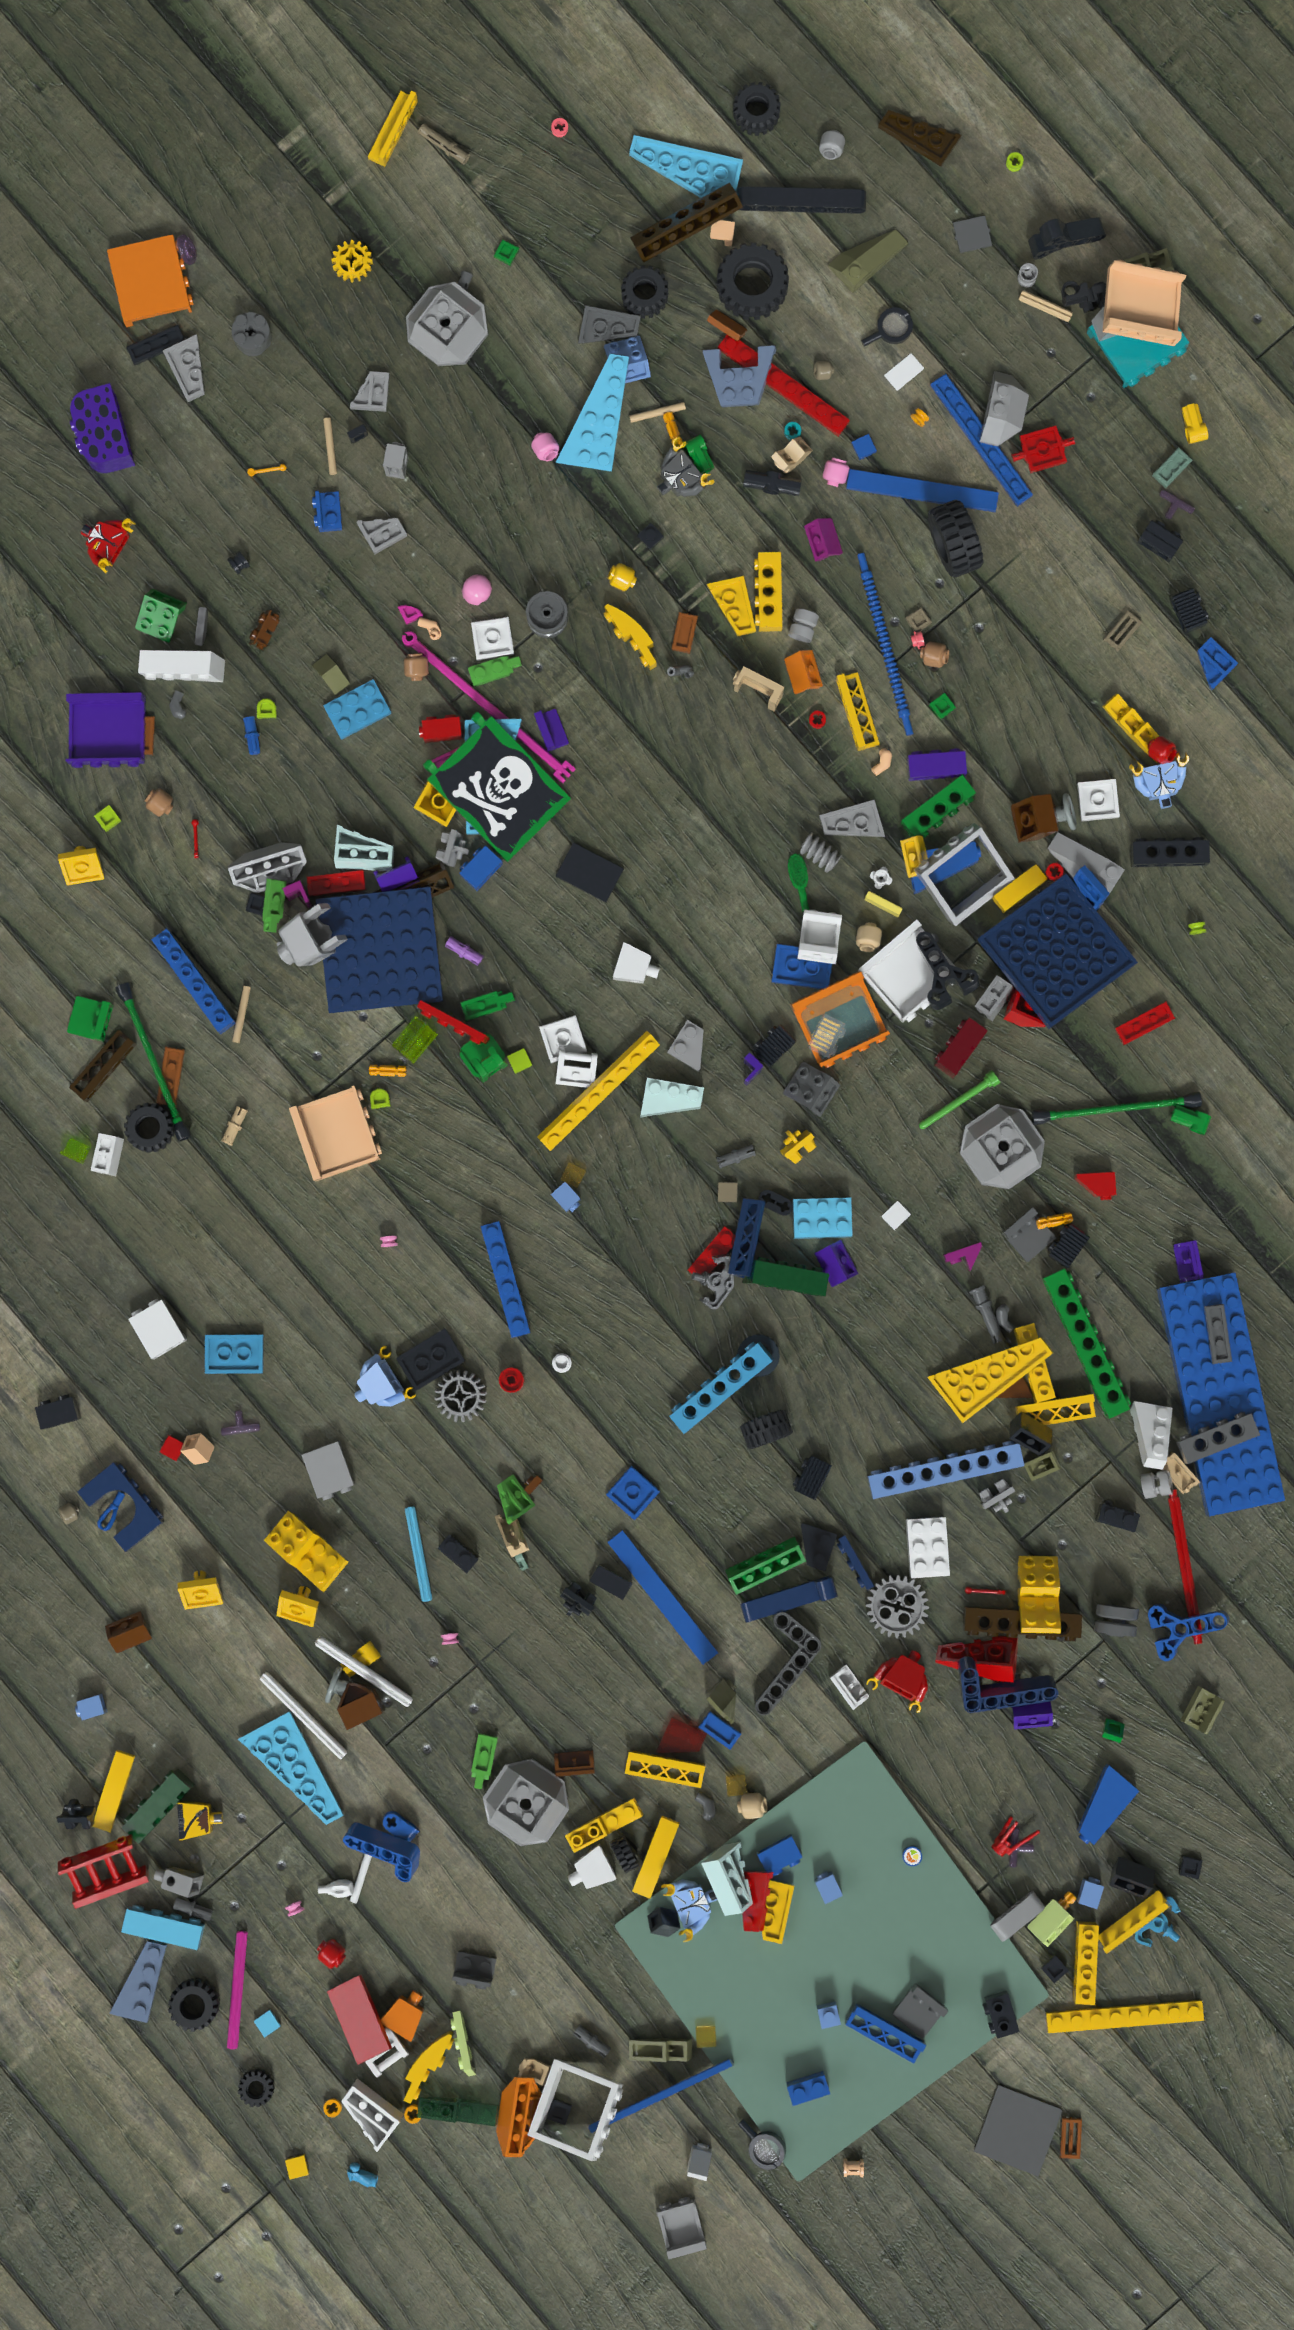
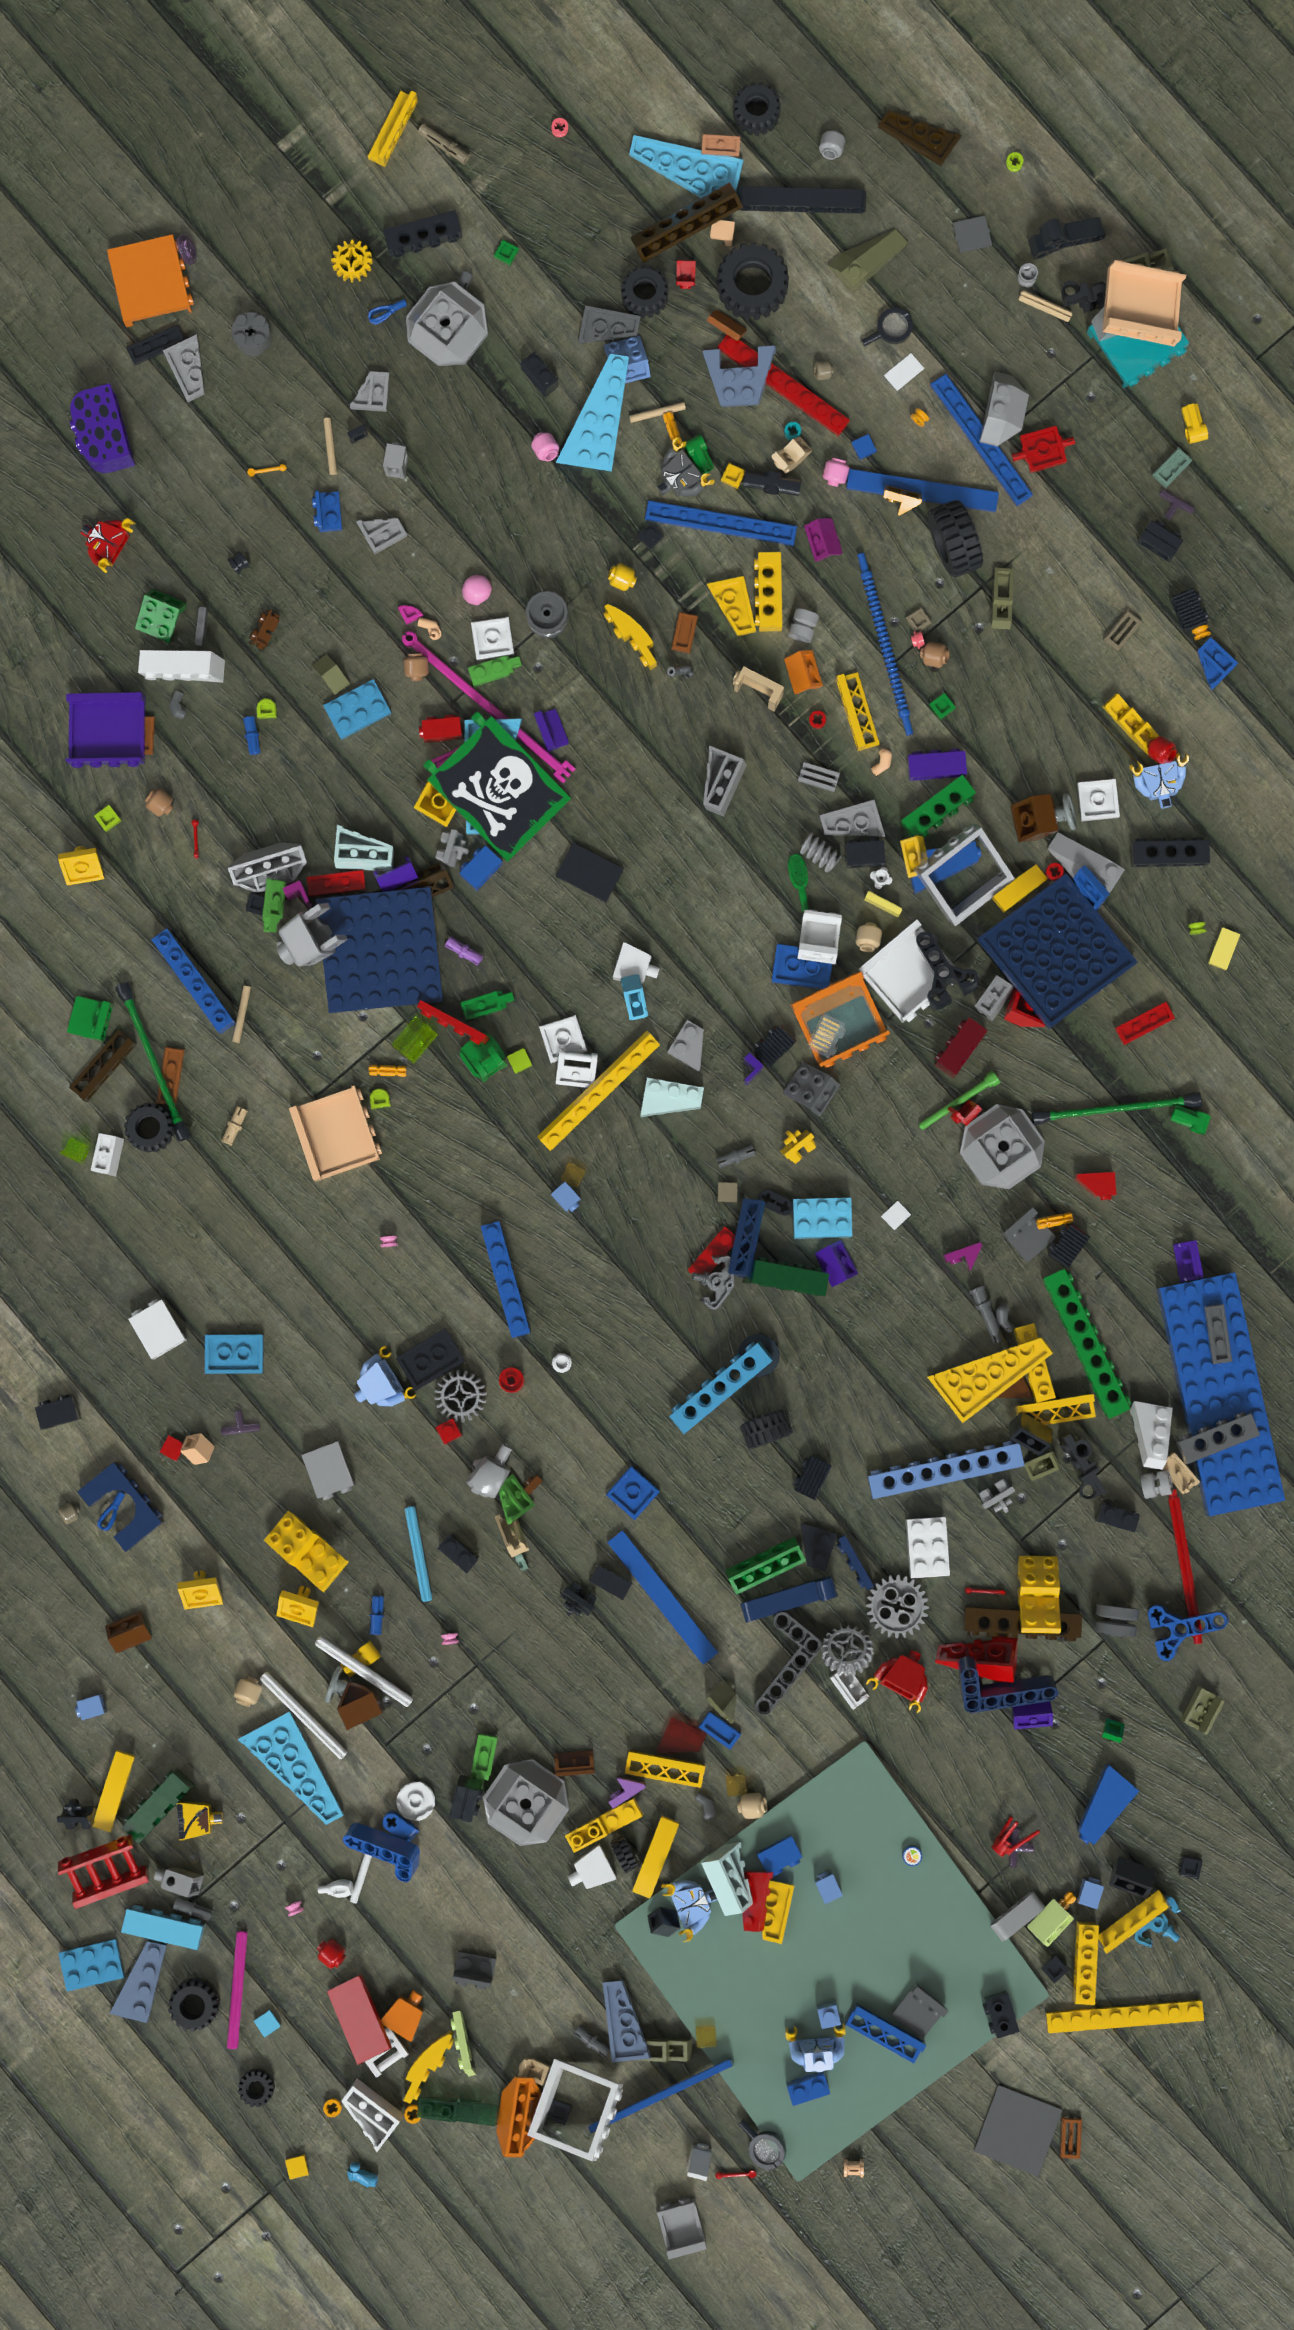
none -> dark azure plate [58,1938,125,1991]
none -> tan head [233,1676,262,1707]
none -> blue piece [368,299,407,325]
none -> blue axle [369,1595,385,1635]
none -> black brick [383,210,462,258]
none -> white tile [396,1781,435,1821]
none -> red brick [436,1418,463,1444]
none -> black brick [449,1775,484,1823]
none -> light grey piece [466,1443,513,1498]
none -> black brick [520,352,558,397]
none -> sand blue wing [603,1980,652,2062]
none -> medium lavender slope [609,1776,646,1808]
none -> medium azure brick [620,974,648,1020]
none -> blue tile [645,500,797,546]
none -> red bracket [676,260,696,289]
none -> nougat panel [702,134,740,157]
none -> light grey wedge [703,746,747,817]
none -> red hinge [715,2170,756,2179]
none -> yellow tile [721,463,746,489]
none -> light blue torso [785,2023,846,2072]
none -> light grey tile [798,762,840,792]
none -> light grey gear [821,1624,874,1677]
none -> black brick [845,838,885,869]
none -> slope [883,485,922,516]
none -> red bracket [947,1100,982,1126]
none -> olive slope [991,568,1014,630]
none -> black plate [1059,1434,1106,1500]
none -> light orange bush [1192,625,1211,640]
none -> light yellow tile [1208,927,1240,970]

